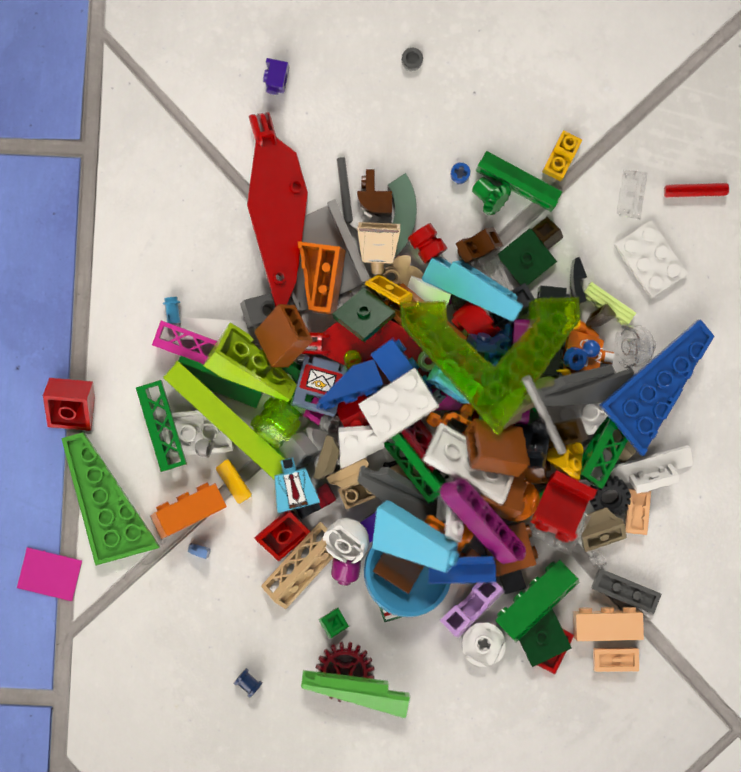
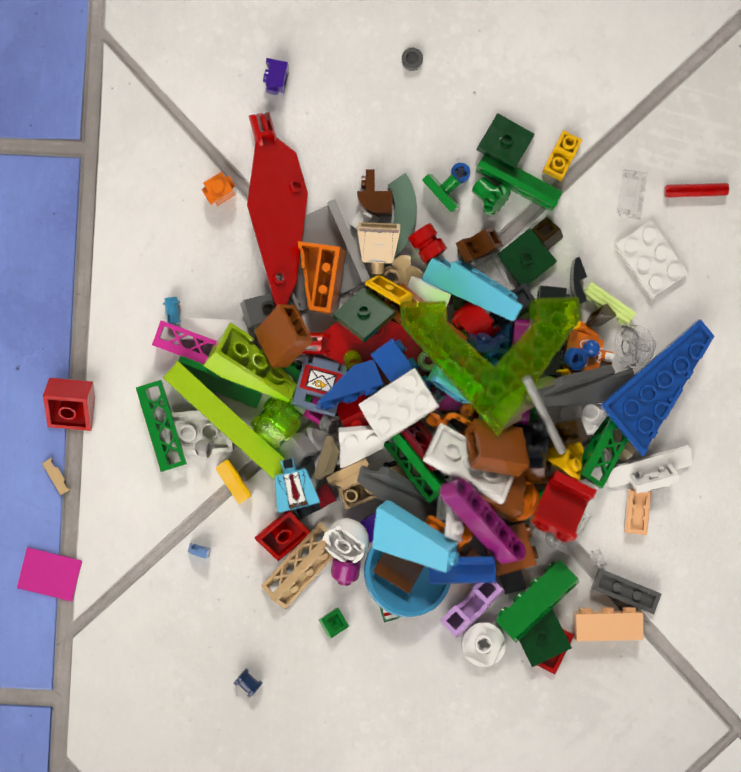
bright green wing [61,432,160,566] -> none
orange wedge [150,482,227,539] -> none
white sticker [185,452,226,492] -> none
bright green wedge [301,670,410,718] -> none
dark red gear [315,641,375,702] -> none
dark grey bar [337,157,353,223] -> none
dark tan slope [580,508,627,552] -> none
black tyre [590,475,631,516] -> none
light nougat plate [593,648,639,672] -> none
none -> tan piece [42,458,70,495]
none -> orange brick [201,172,236,206]
none -> green tile [422,174,461,212]
none -> dark green plate [476,113,535,171]

